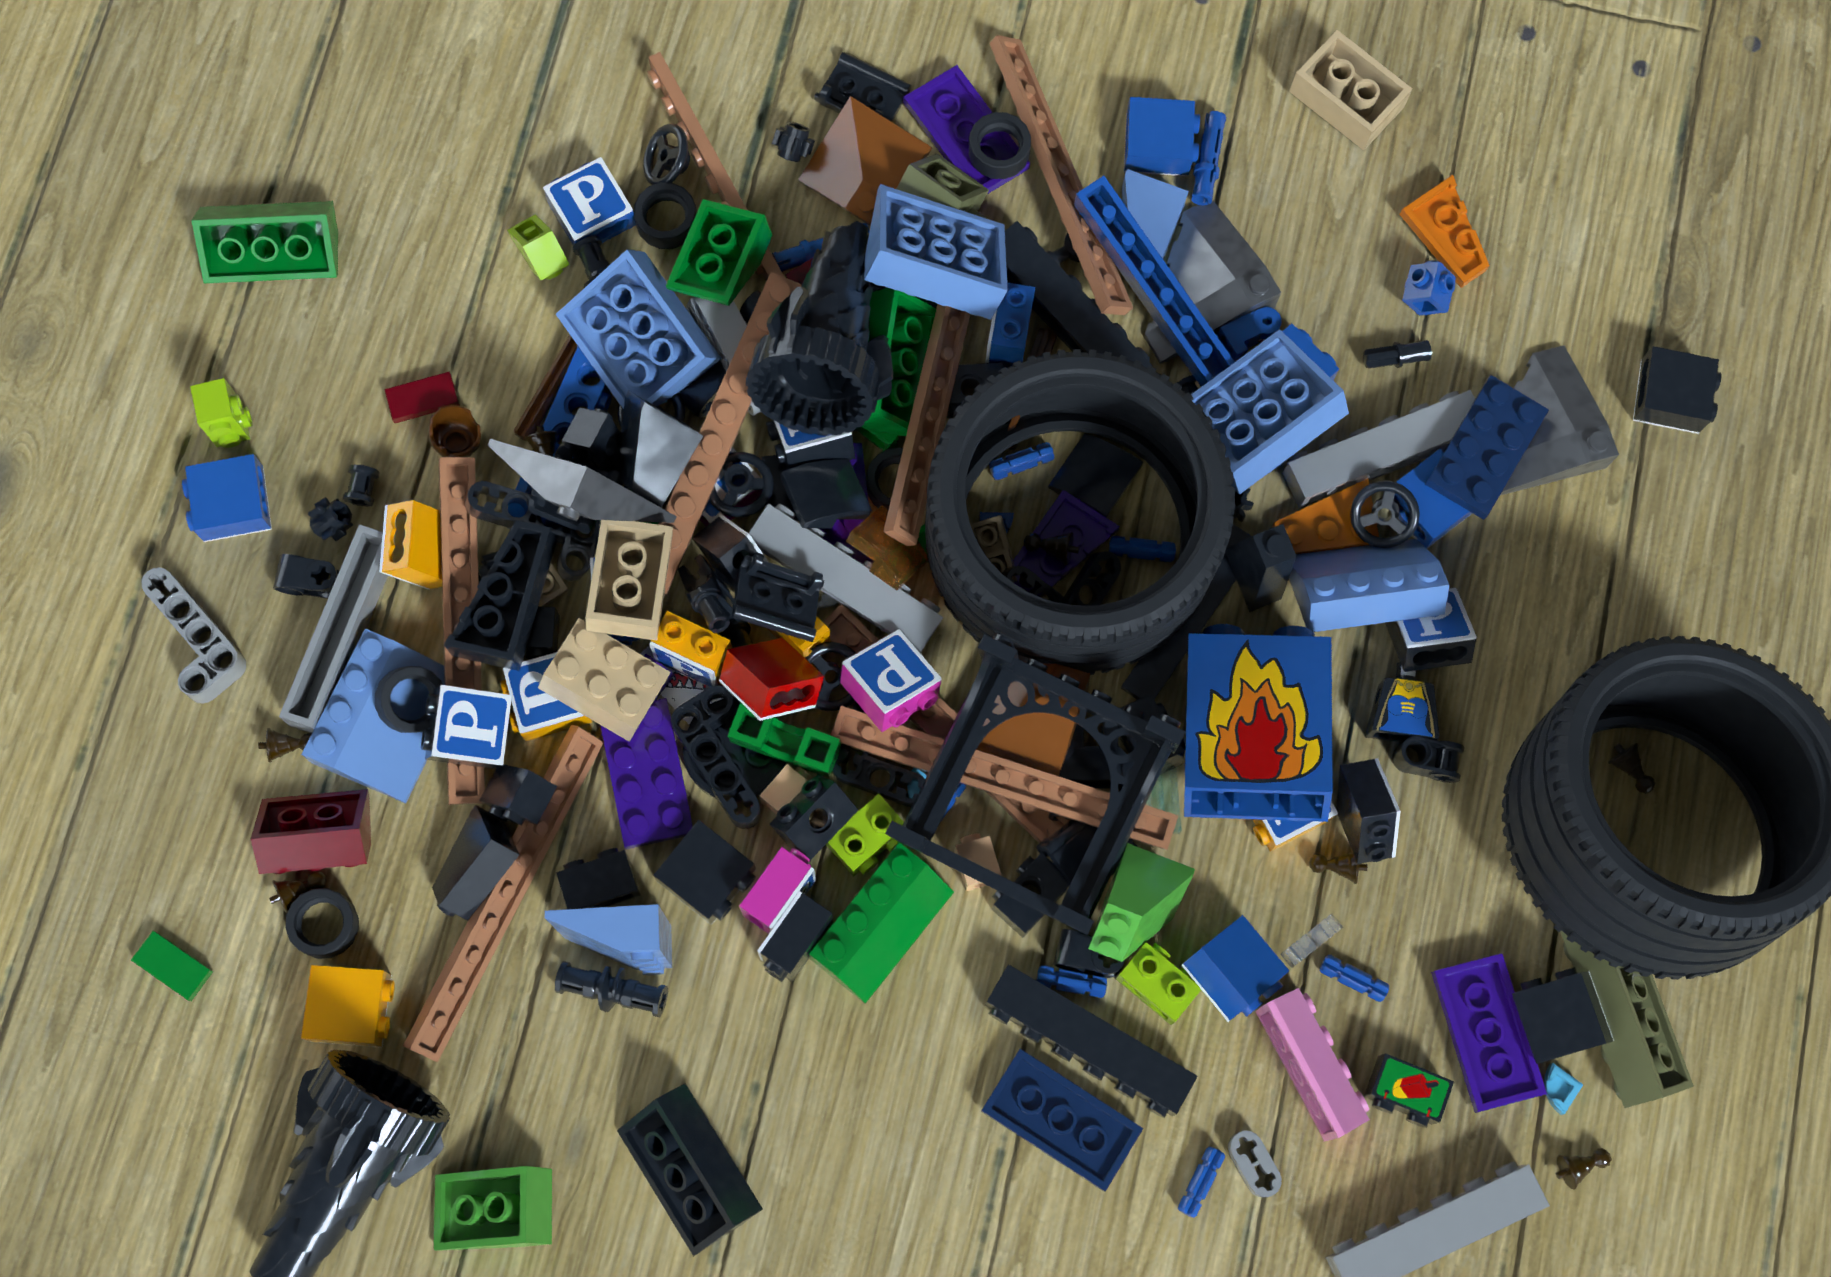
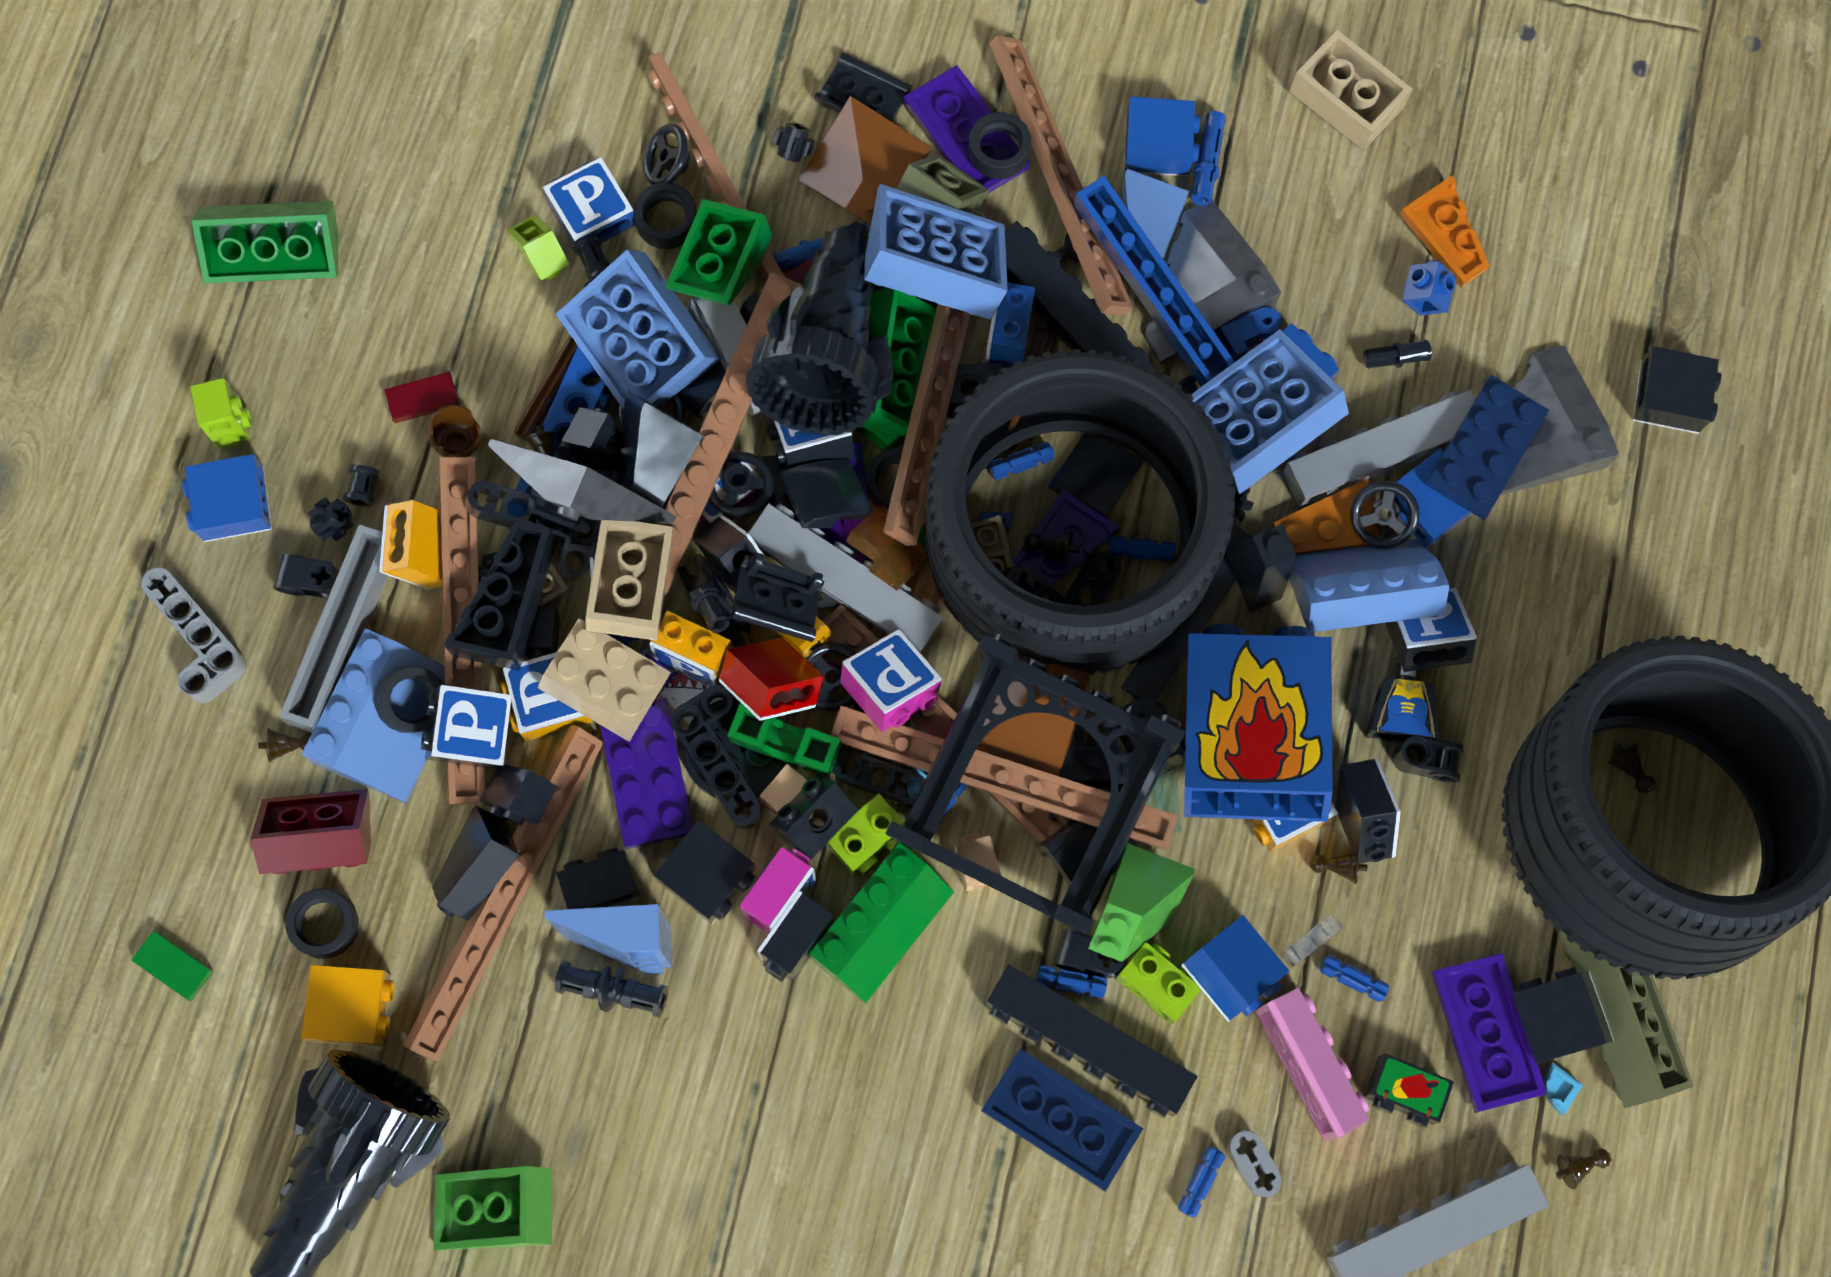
dark brown piece [269,871,327,913] -> none
black slope [617,1083,763,1257] -> none
black brick [992,852,1070,938] -> none

